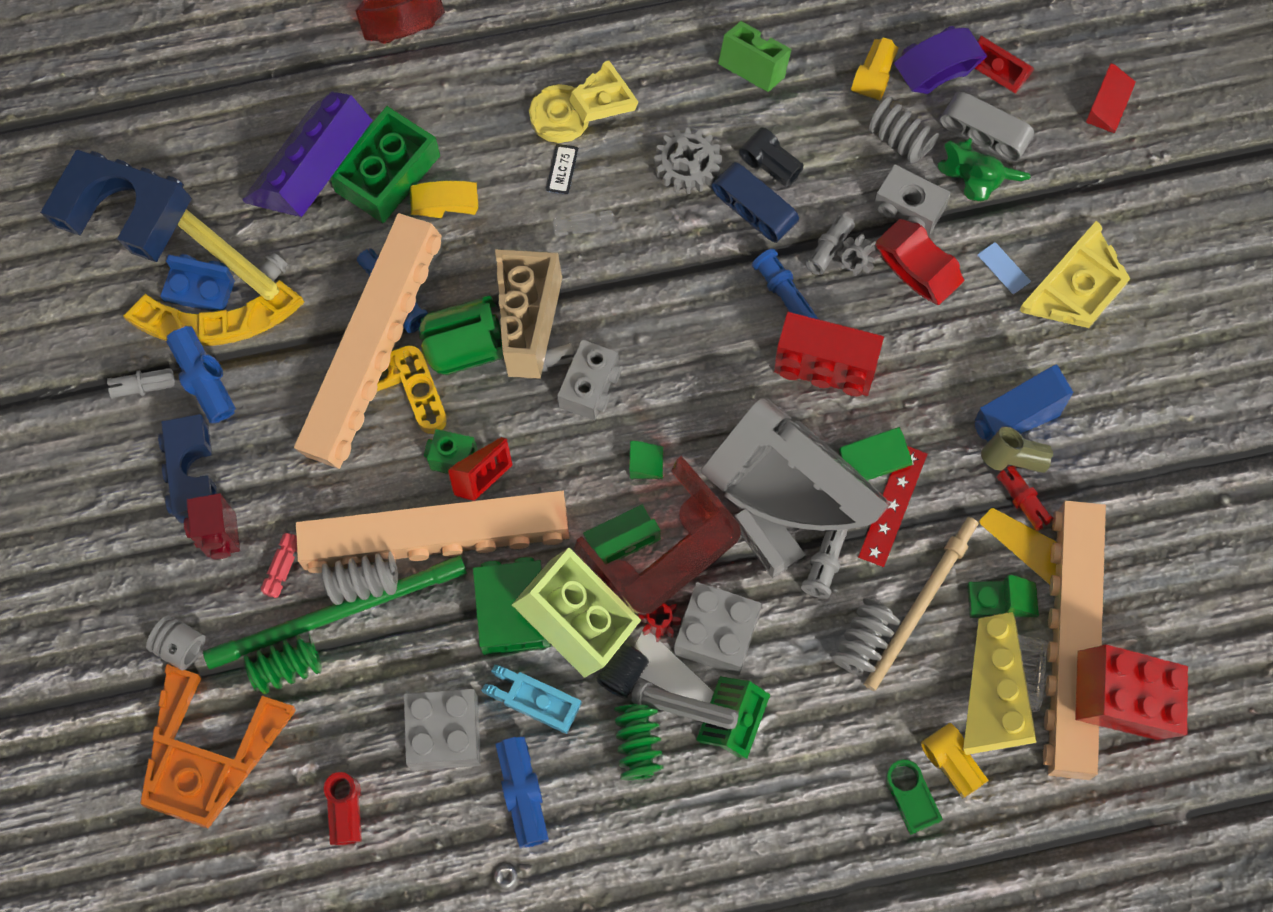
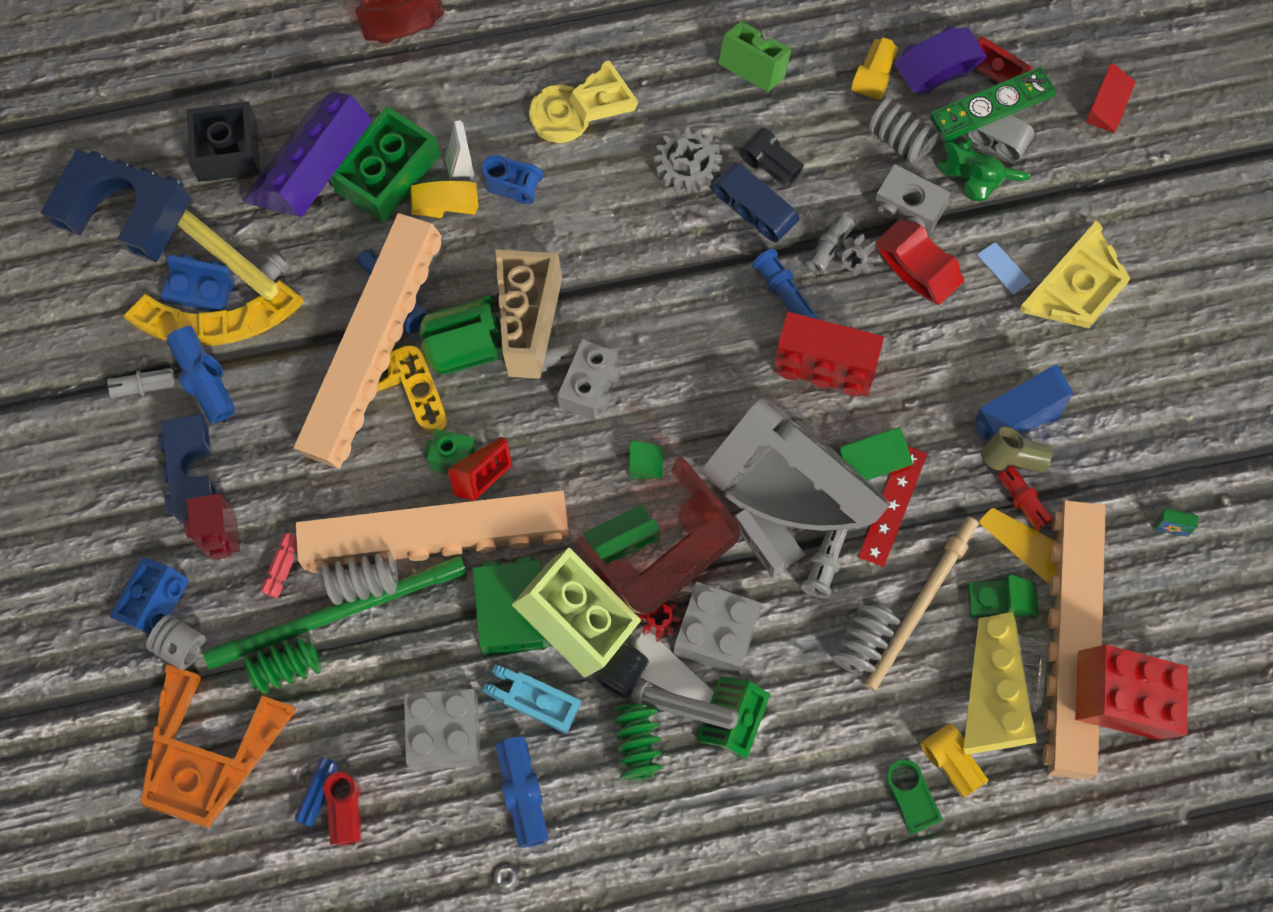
sticker [546,144,579,194] -> none
none -> blue bracket [109,557,189,636]
none -> black brick [187,102,260,182]
none -> blue axle [295,757,338,827]
none -> white slope [445,120,474,181]
none -> blue piece [482,155,544,204]
none -> green tile [930,66,1057,143]
none -> green tile [1155,508,1199,537]

